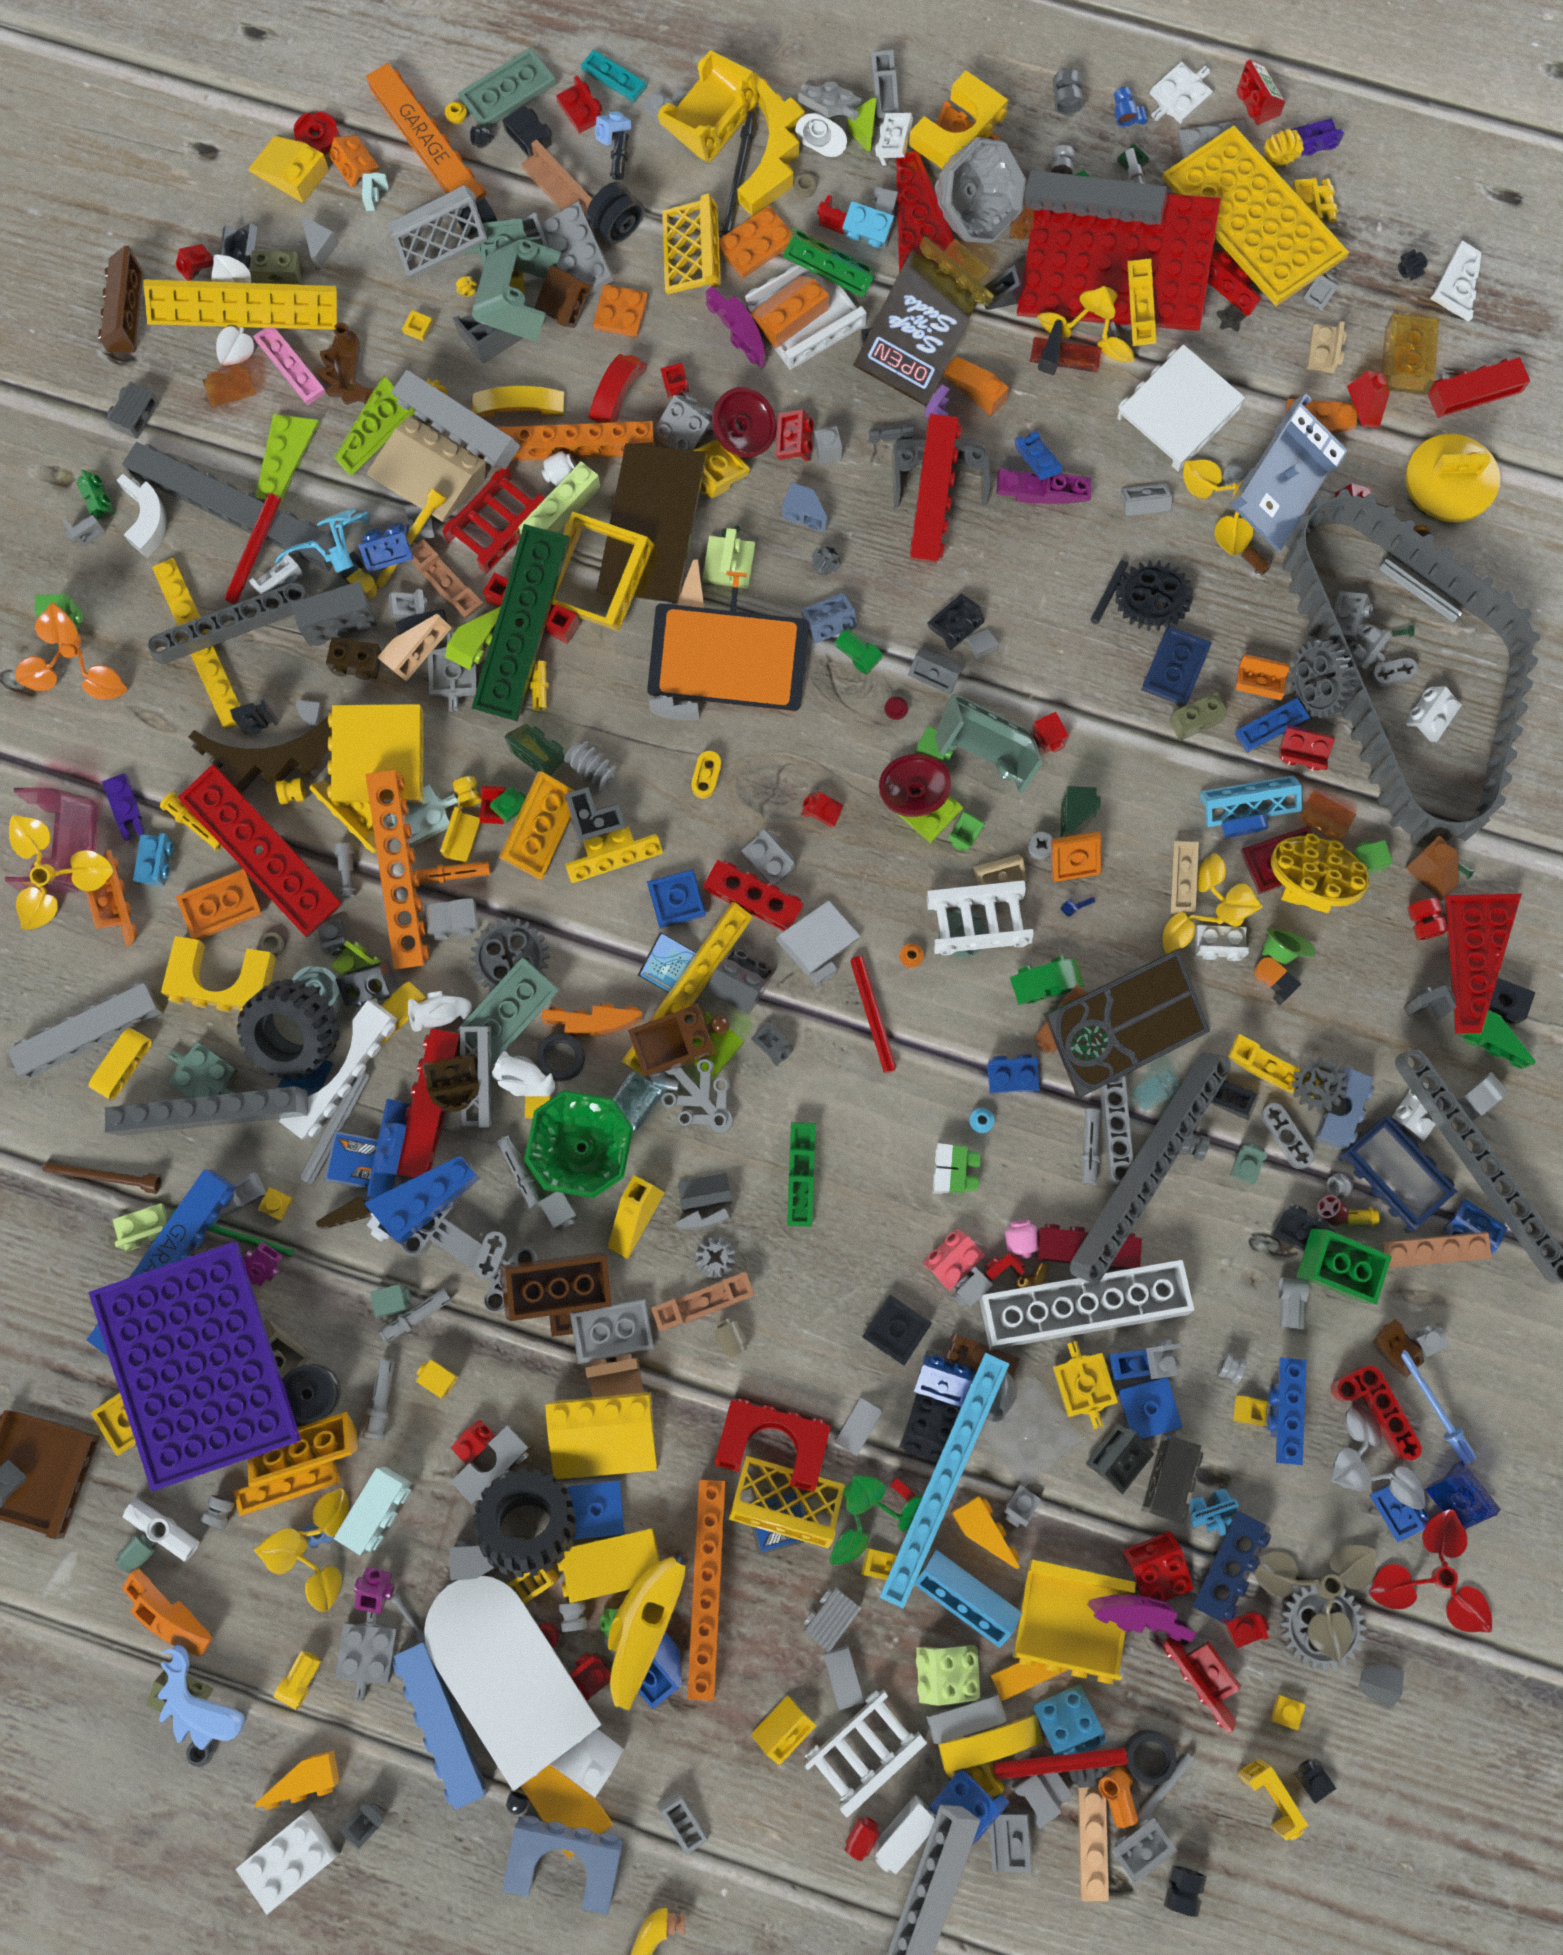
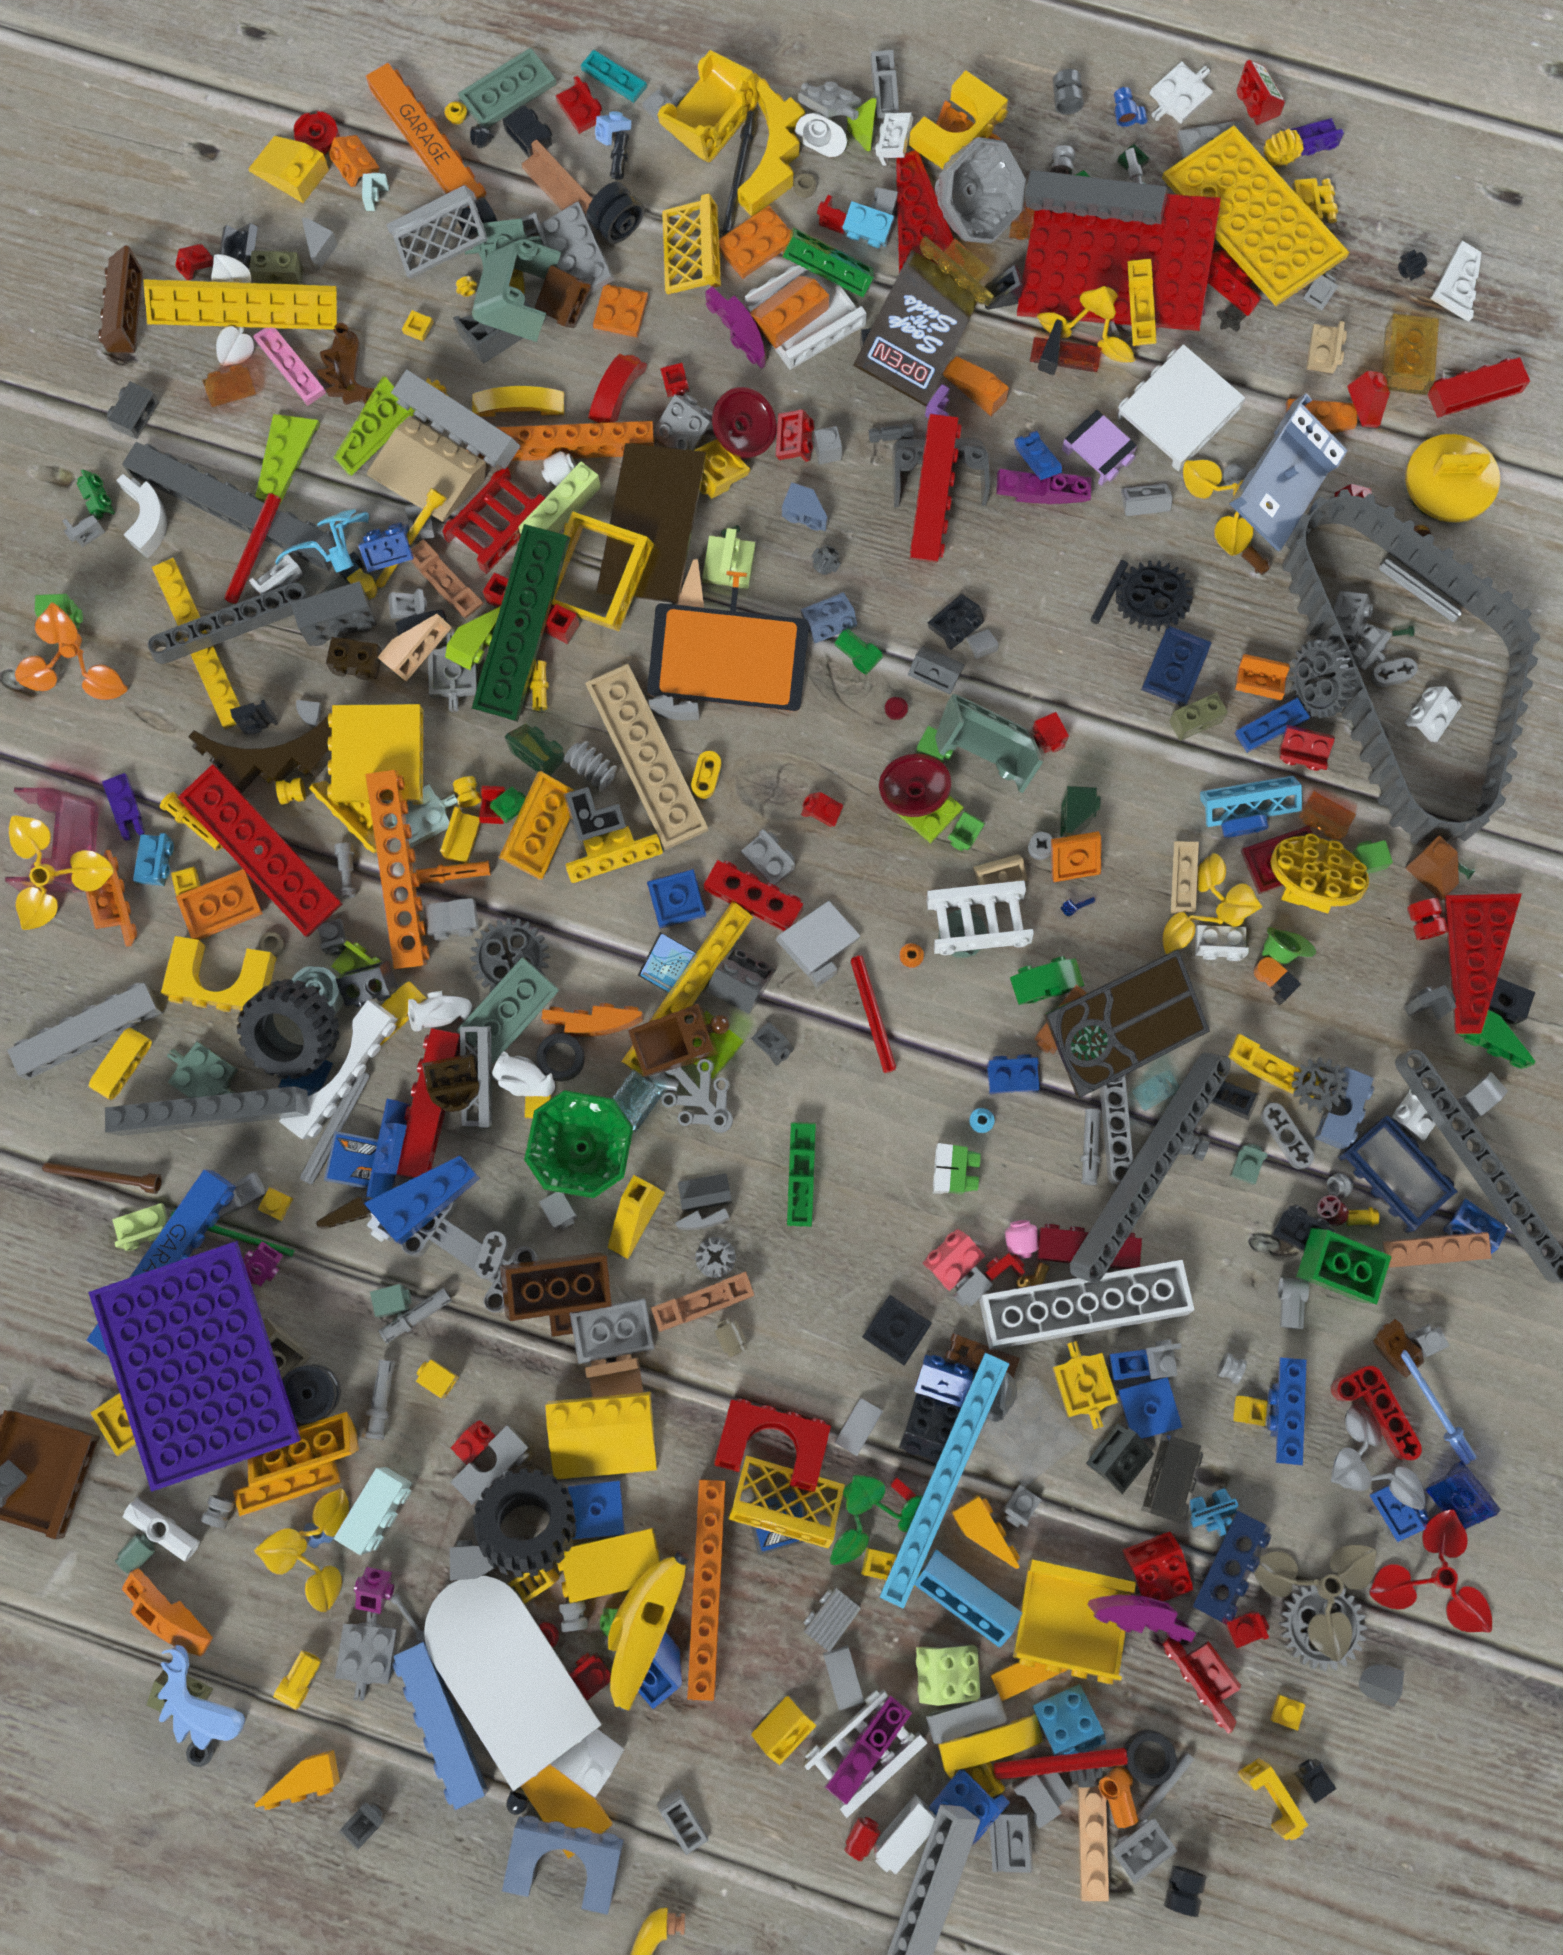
white brick [236,1809,340,1914] -> none
light grey pin [497,1135,543,1209] -> none
none -> yellow tile [171,866,201,896]
none -> tan plate [585,664,709,850]
none -> magenta slope [824,1696,912,1805]
none -> lavender panel [1062,410,1137,486]

